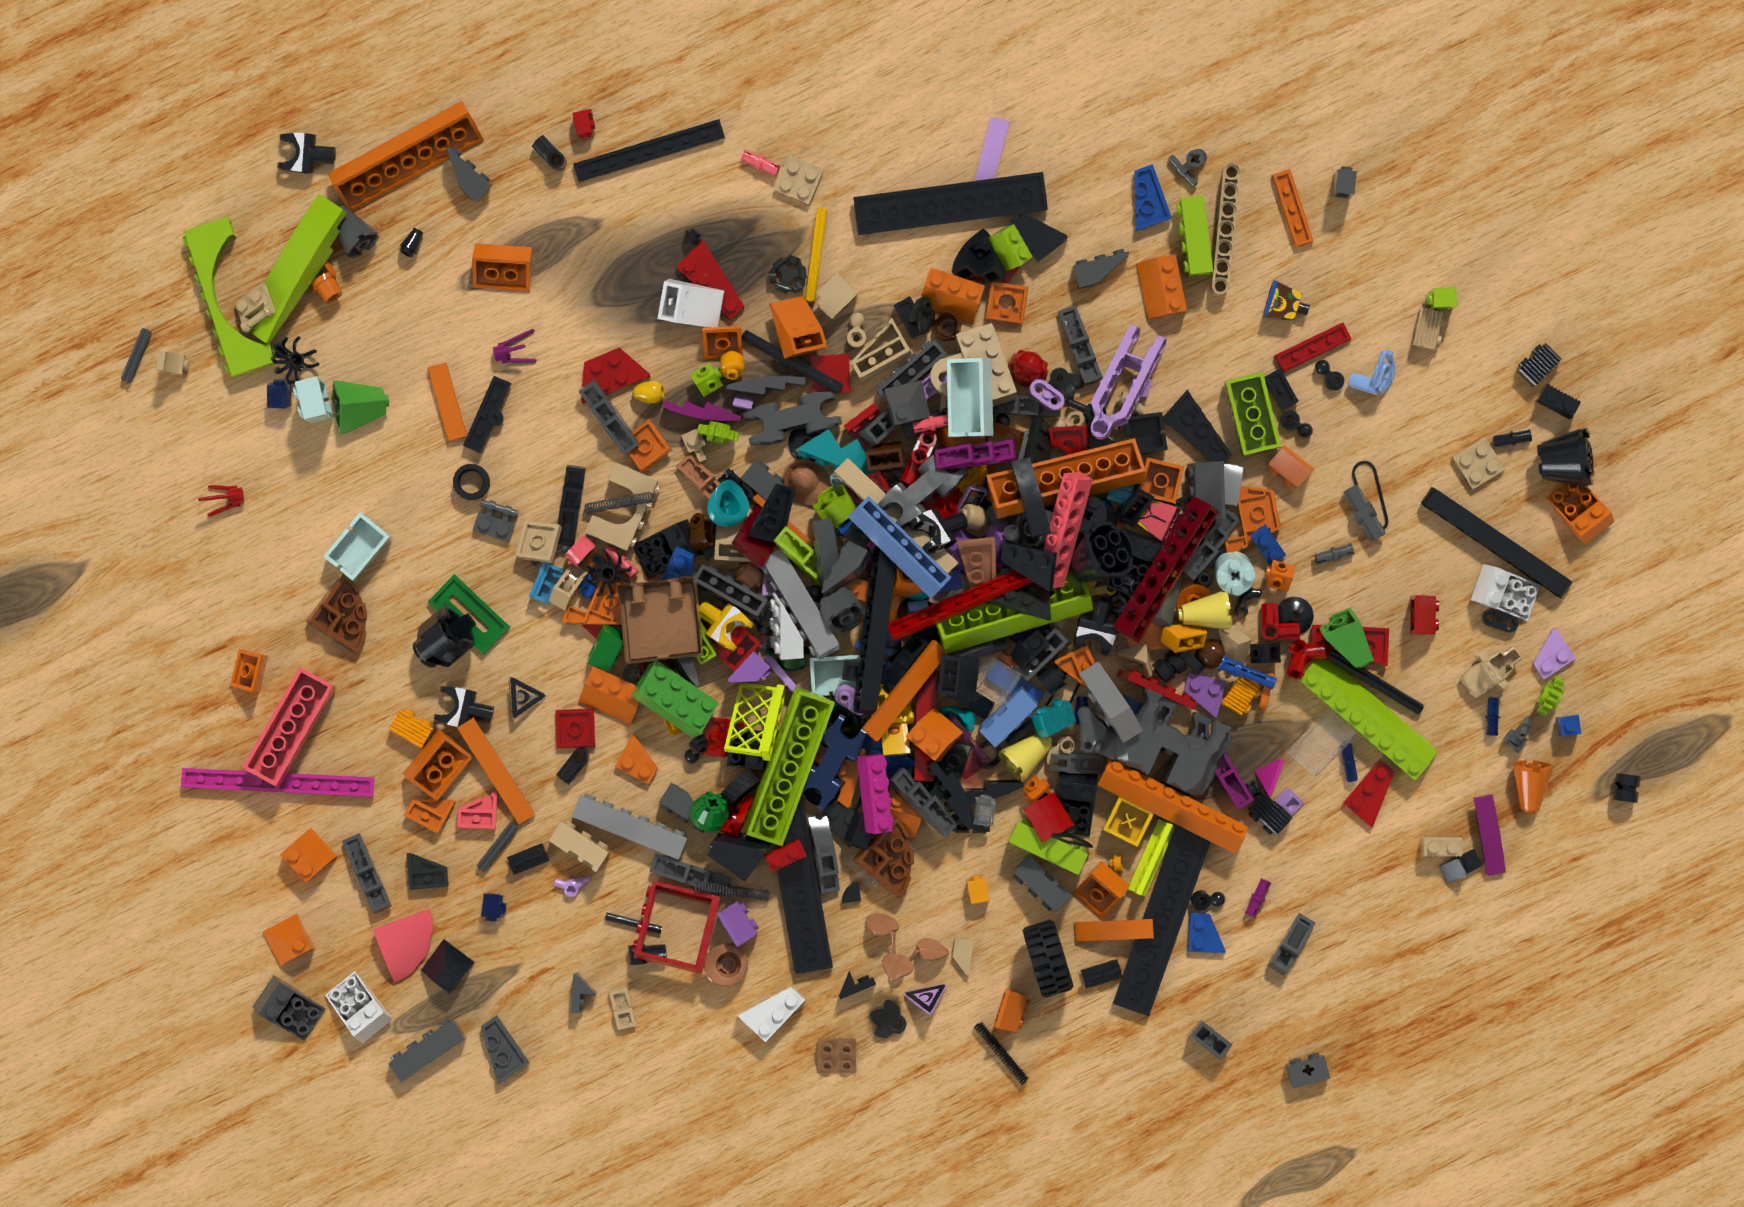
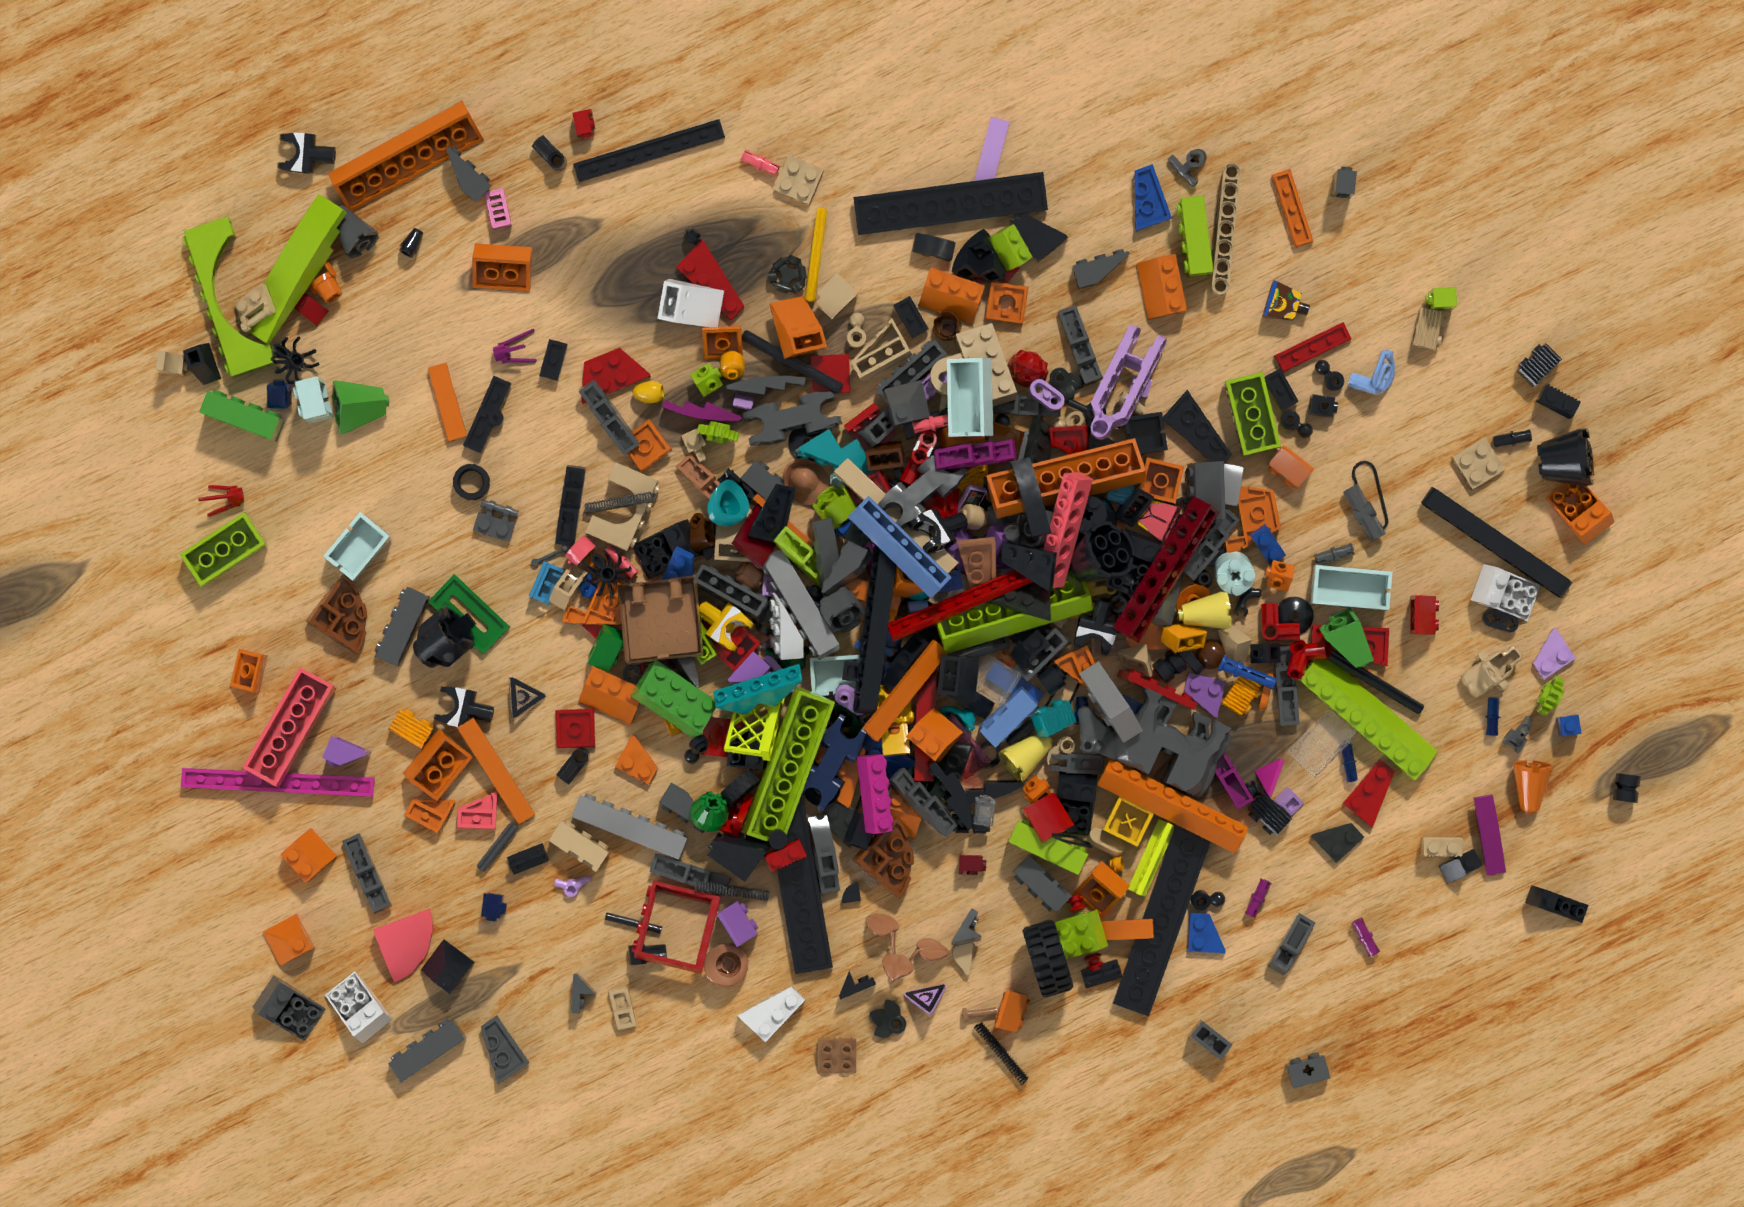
dark grey axle [121,328,152,383] -> none
pearl dark grey wing [406,853,449,890] -> none
tan tile [515,520,562,563] -> none
pearl dark grey plate [910,296,935,335] -> none
light orange brick [967,875,990,904] -> none
none -> lime brick [180,512,268,587]
none -> black slope [183,343,221,385]
none -> bright green brick [199,389,285,442]
none -> red slope [294,293,329,326]
none -> medium lavender slope [322,736,371,767]
none -> dark grey brick [374,587,430,666]
none -> bright pink slope [485,188,512,230]
none -> black plate [539,339,568,381]
none -> teal slope [713,664,802,714]
none -> black tile [768,829,788,849]
none -> black slope [912,233,956,261]
none -> dark grey slope [951,908,982,947]
none -> dark red brick [959,855,986,875]
none -> medium nougat piece [962,1007,997,1021]
none -> lime brick [1055,894,1108,971]
none -> tan tile [1088,828,1125,856]
none -> dark grey slope [1274,645,1300,726]
none -> black brick [1308,394,1338,417]
none -> light aqua piece [1310,565,1393,611]
none -> pearl dark grey wing [1311,823,1364,863]
none -> magenta pin [1351,917,1380,957]
none -> black slope [1525,885,1589,923]

